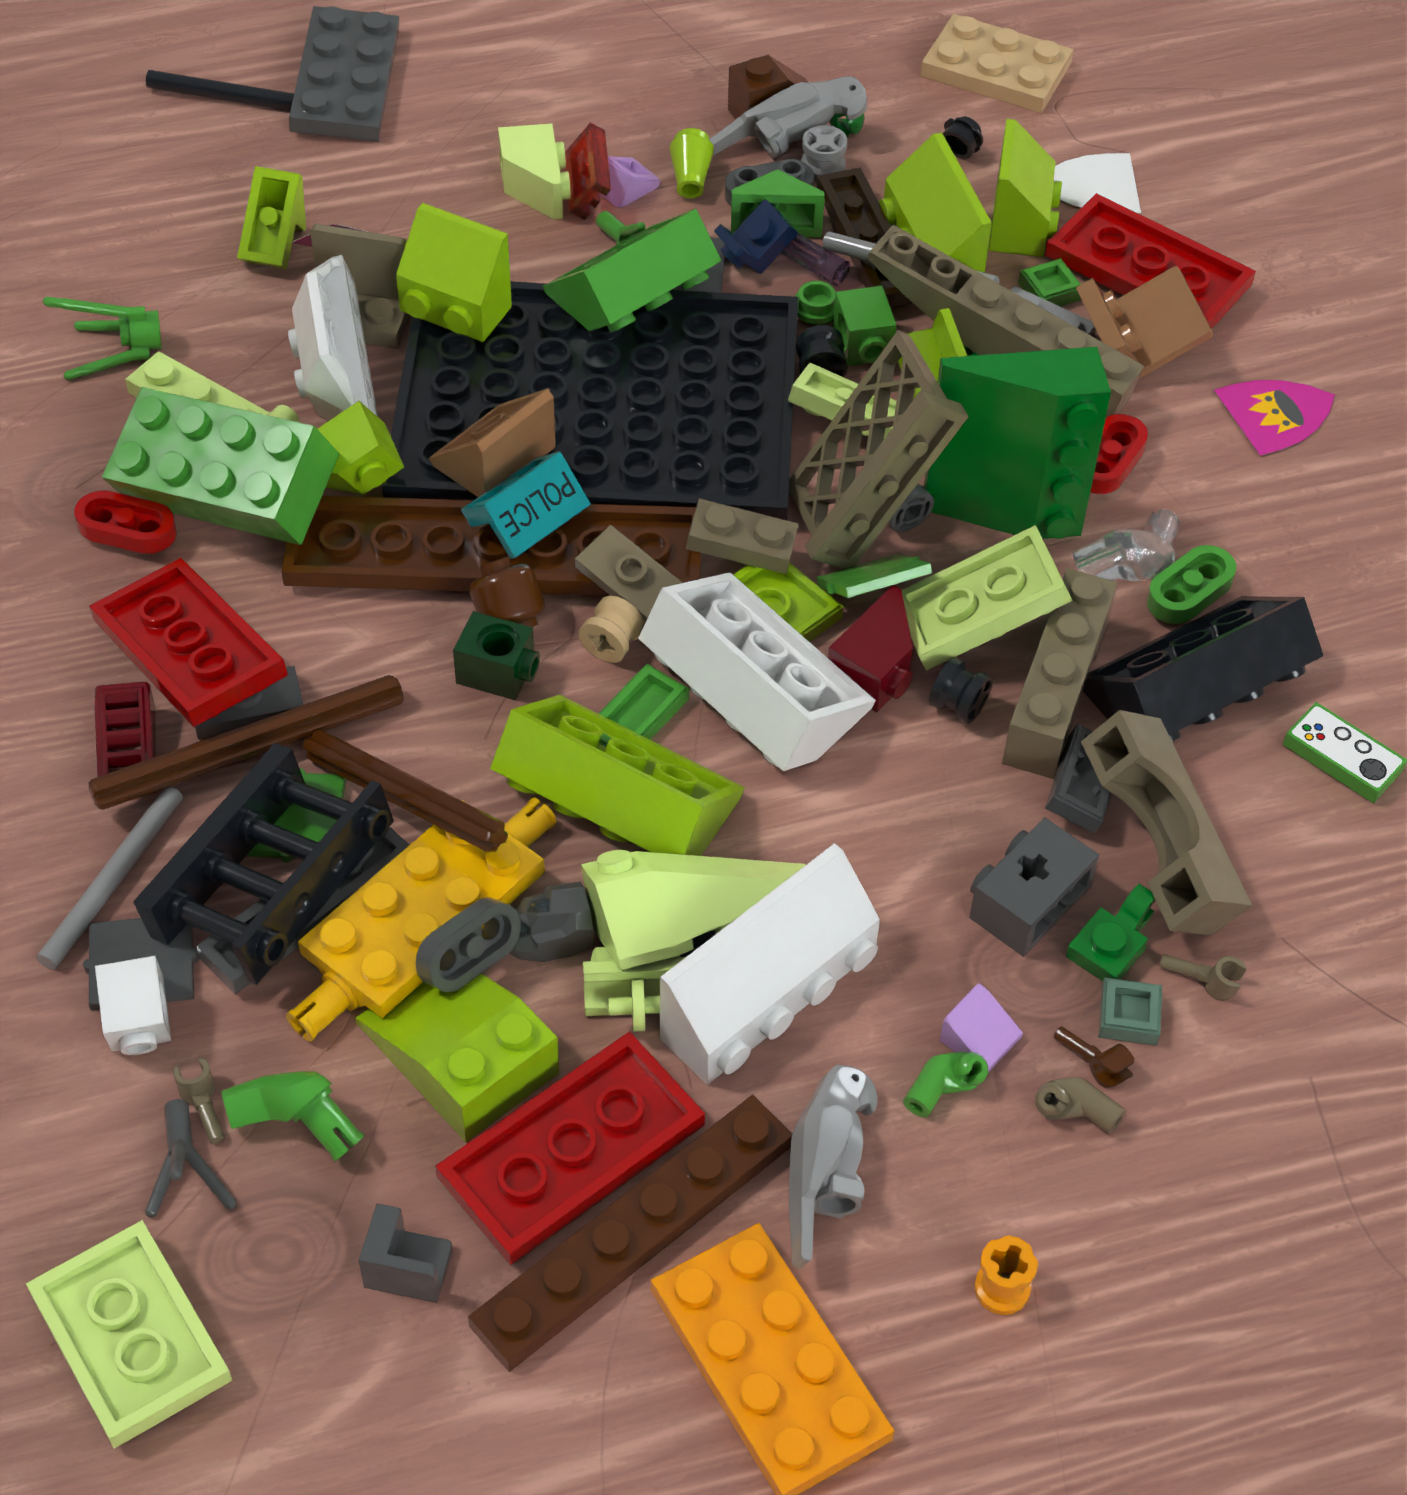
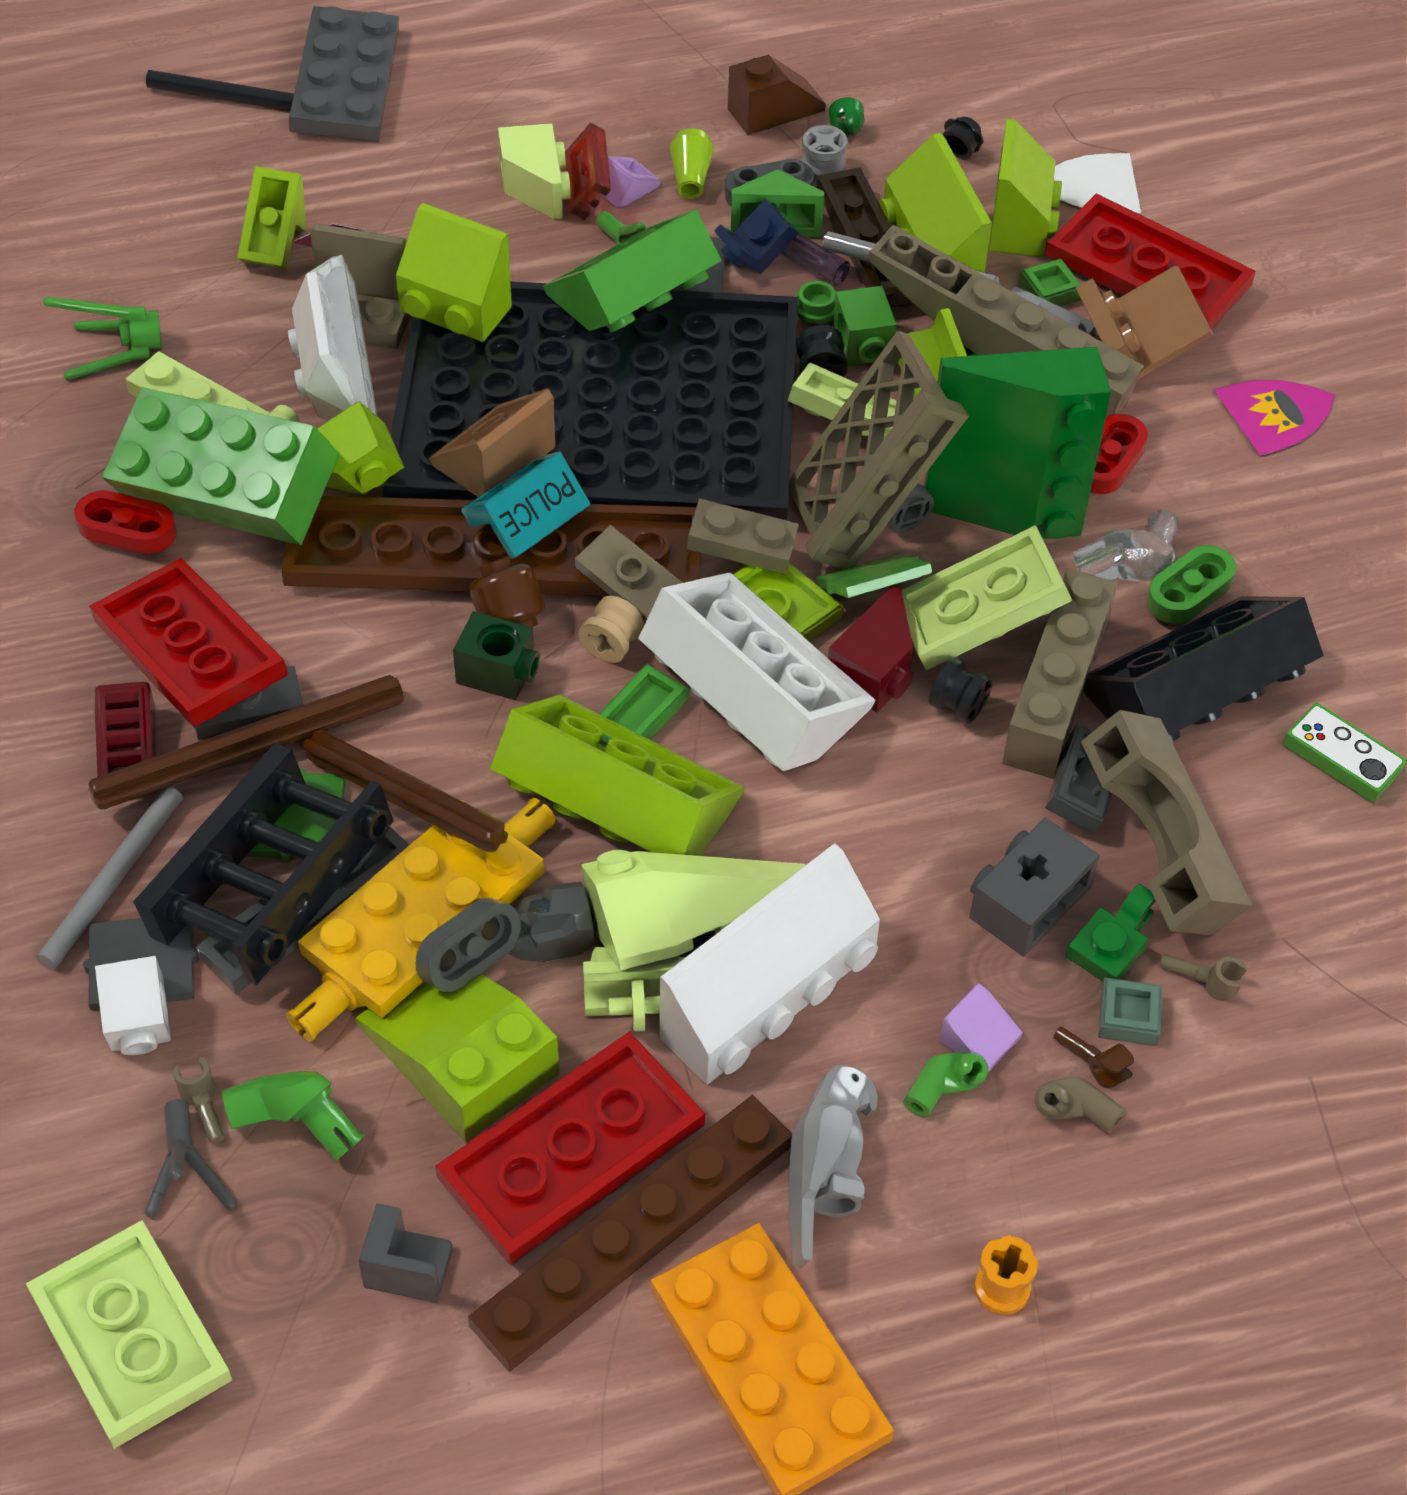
light grey animal [710,76,868,160] -> none
tan plate [920,13,1074,113] -> none

